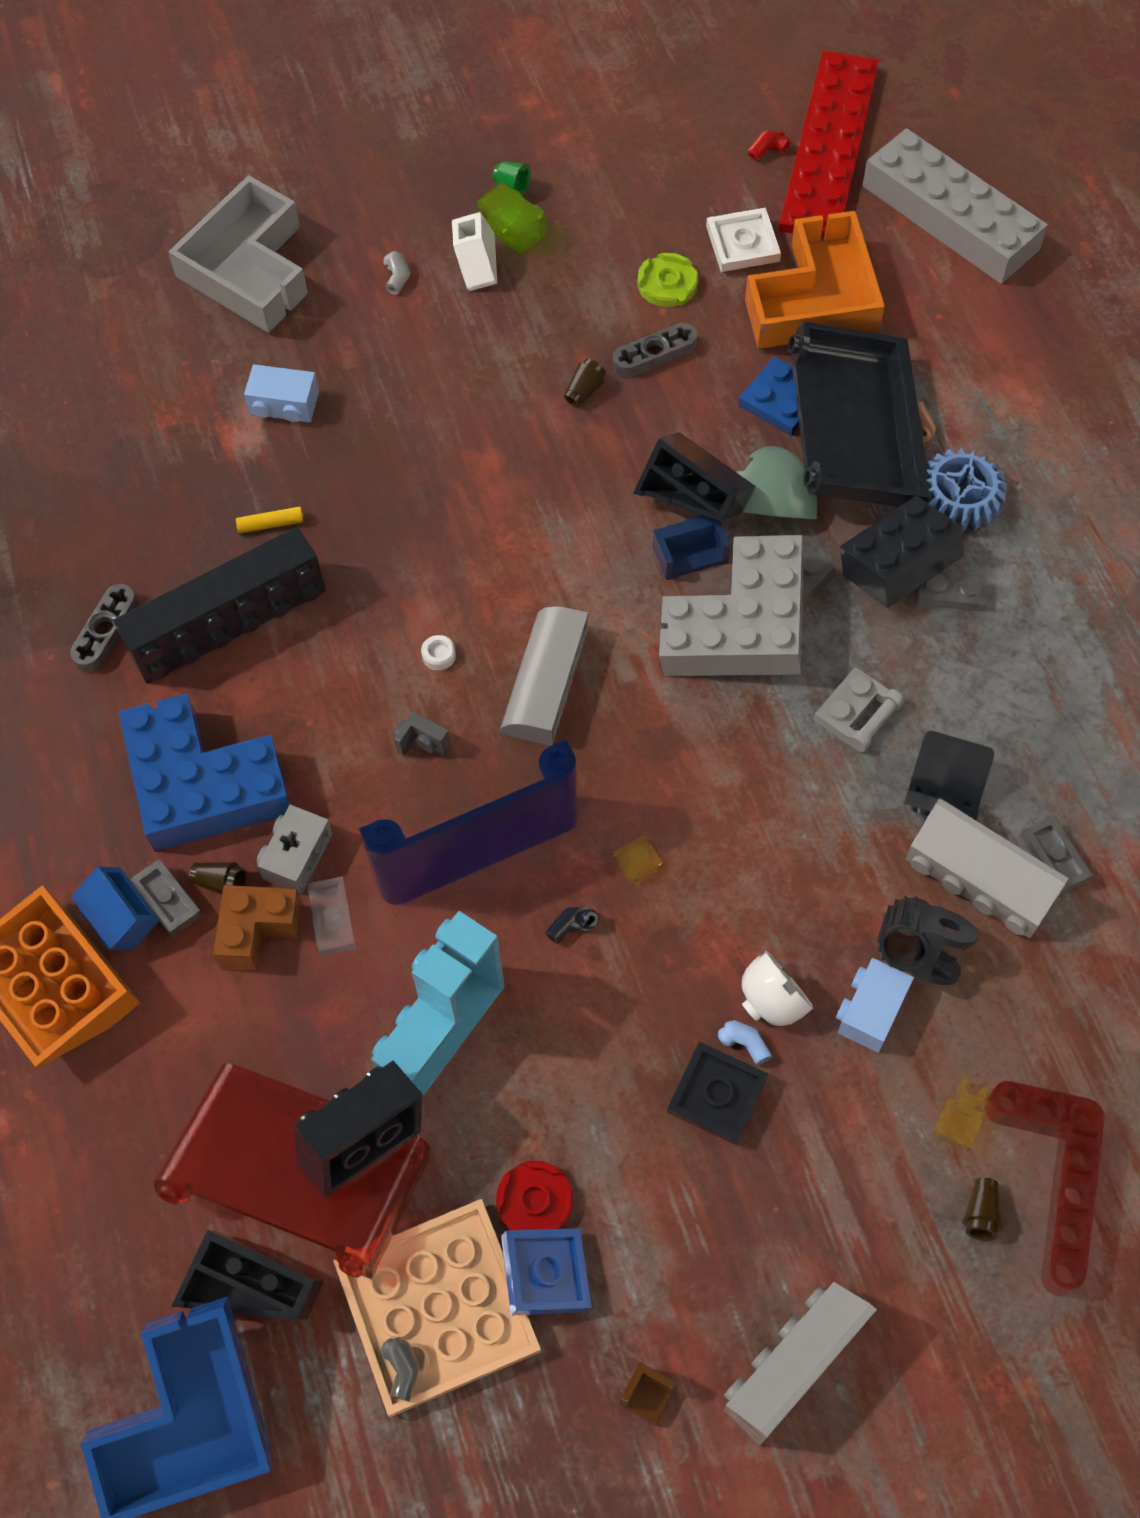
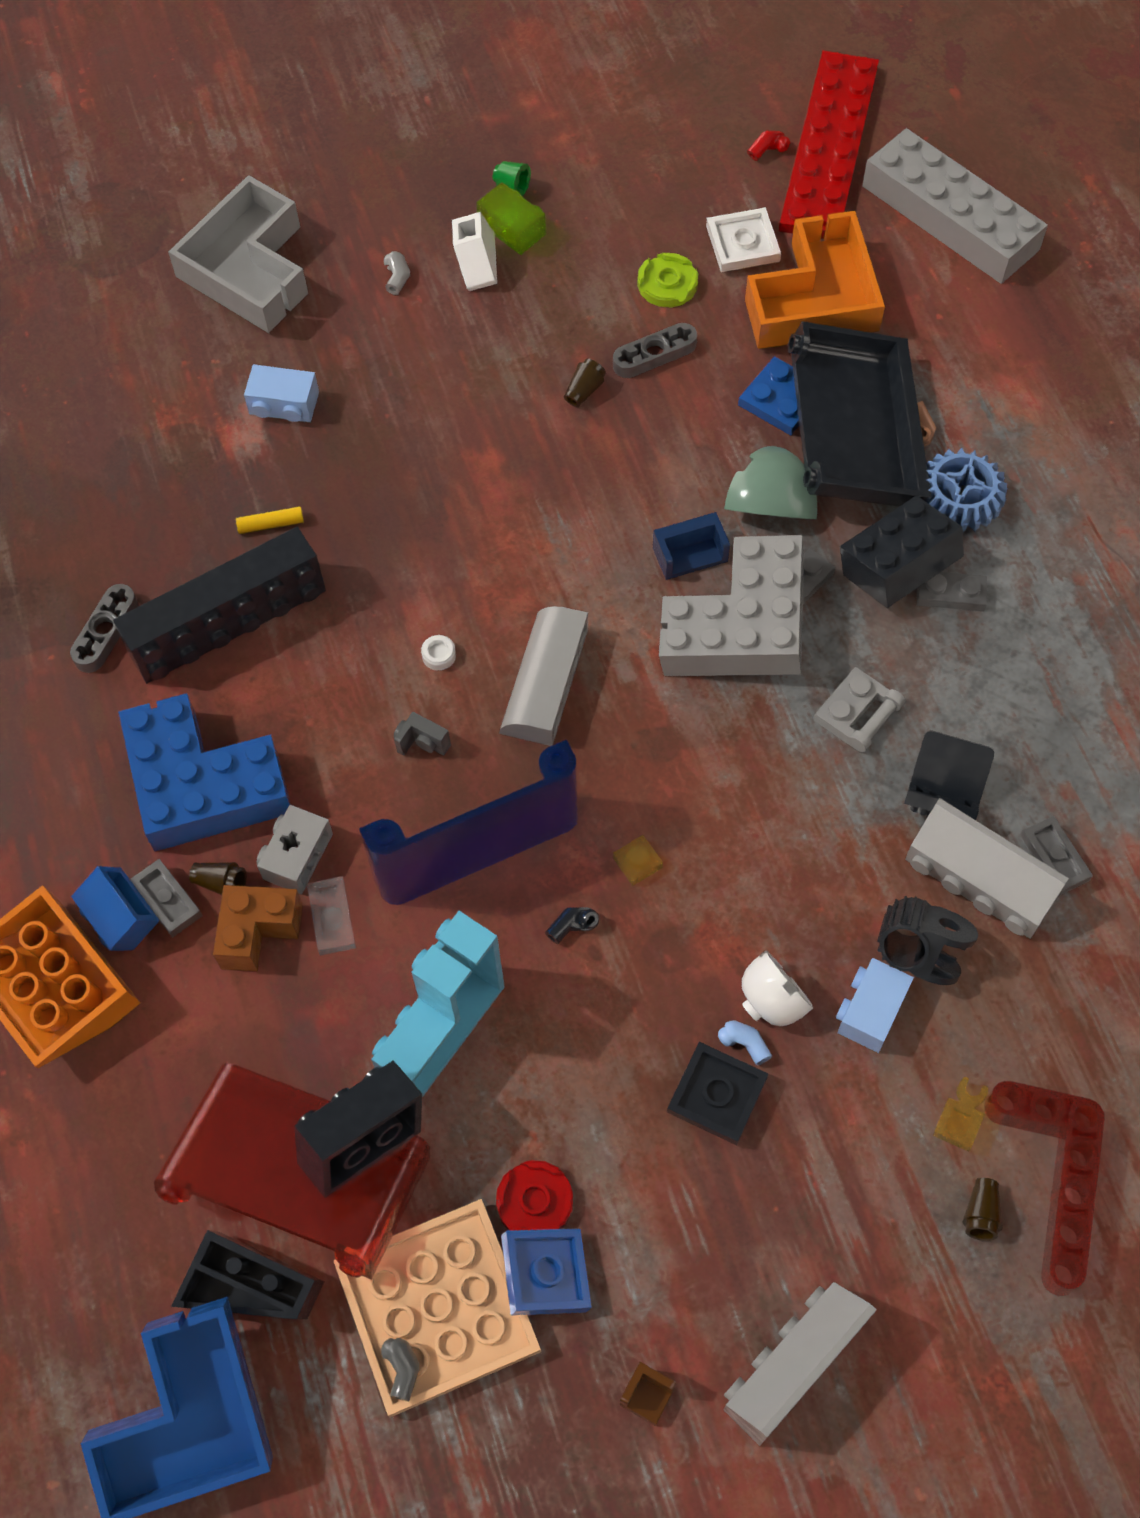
black wedge [633,432,756,521] -> none

